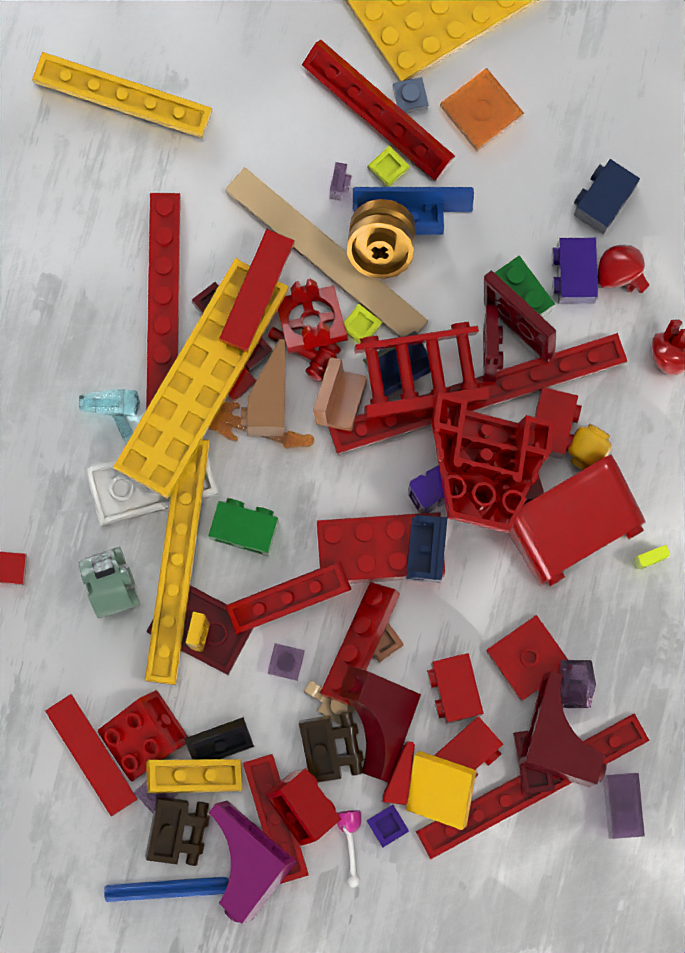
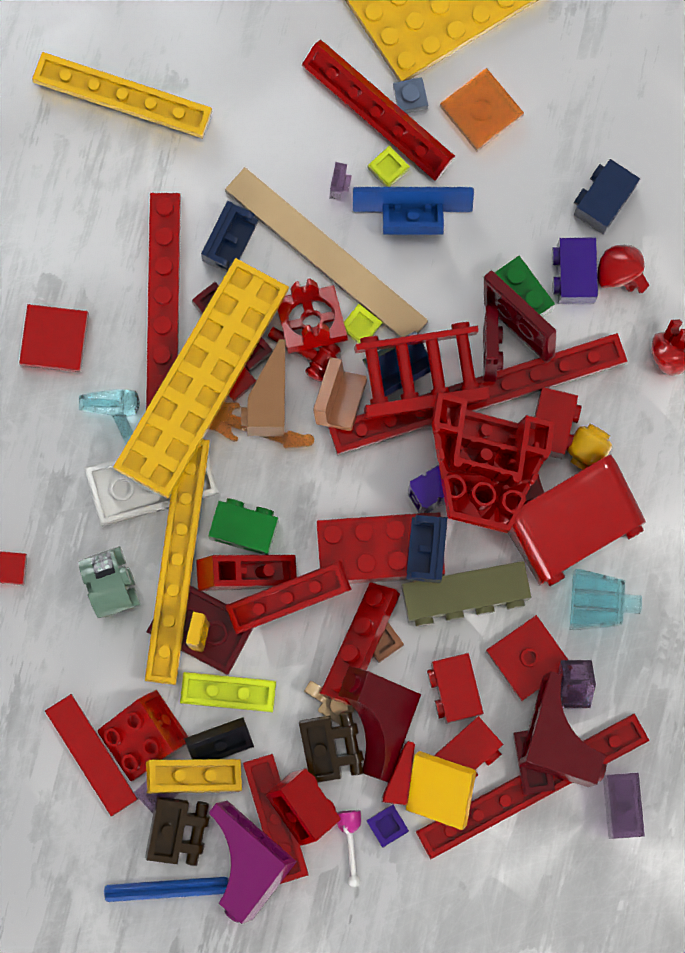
red tile [219,229,295,353] -> none
clear purple plate [267,643,305,681] -> none
pearl gold wheel [347,199,416,279] -> none
neon yellow tile [634,545,670,569] -> none
none -> red tile [19,304,89,372]
none -> neon yellow tile [180,672,276,713]
none -> red slope [196,555,297,591]
none -> dark blue hinge [201,200,258,272]
none -> olive brick [401,561,531,627]
none -> clear light blue torso [569,569,642,630]

